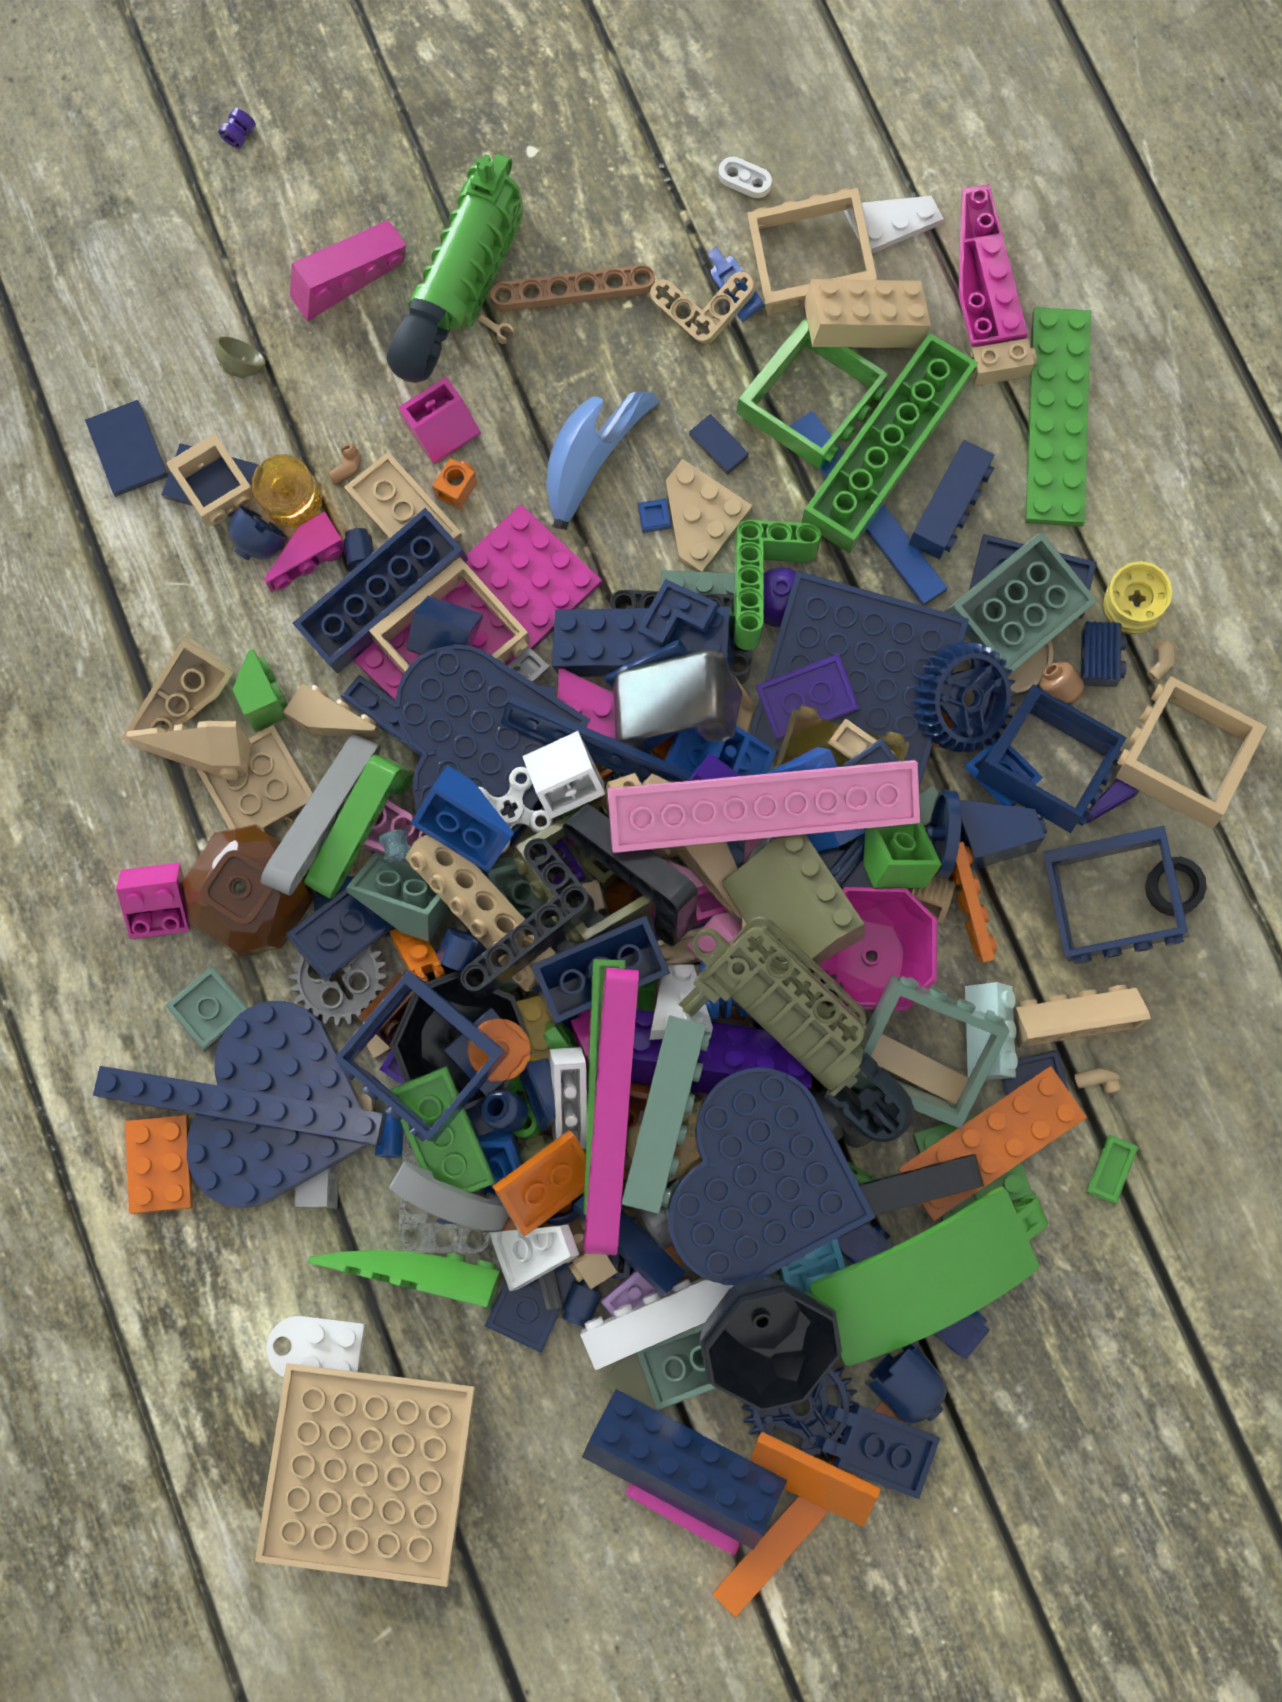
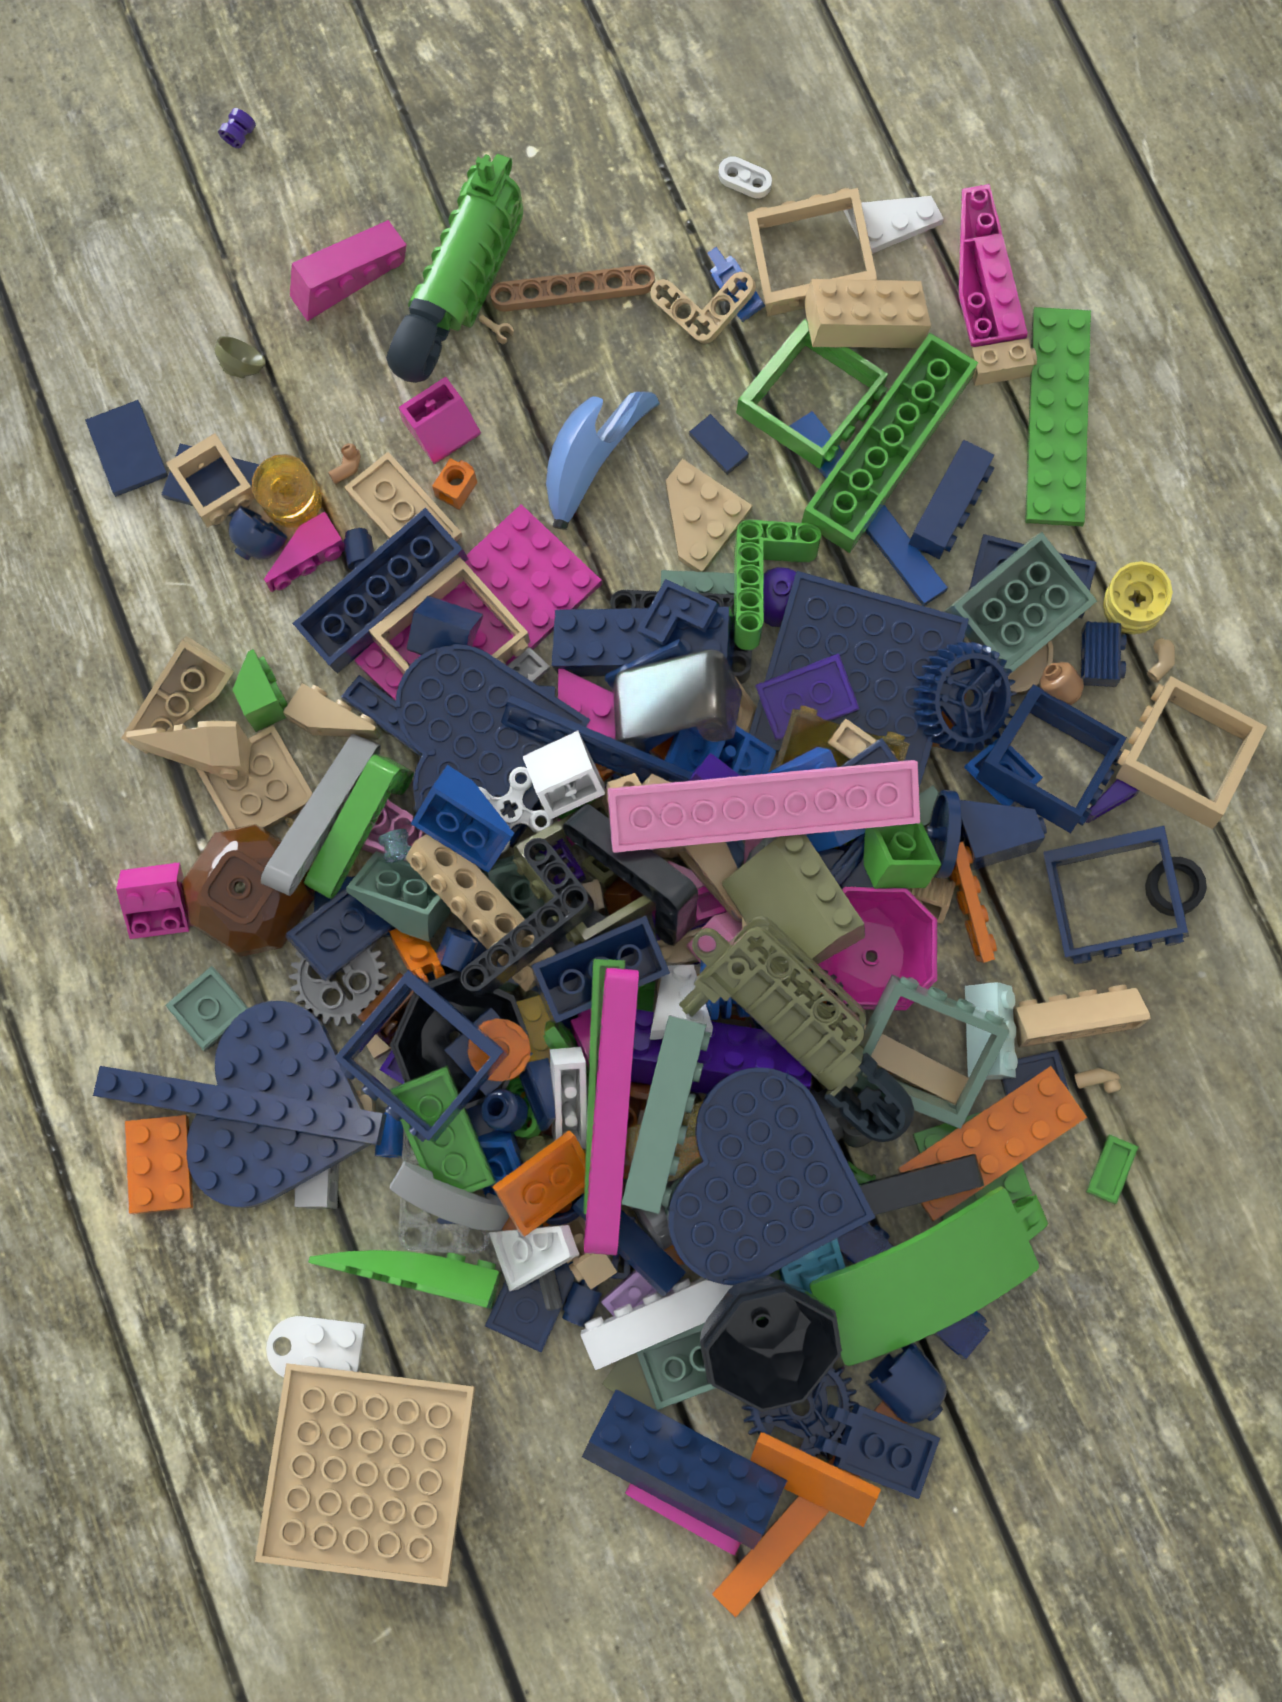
blue tile [638,499,671,533] -> none

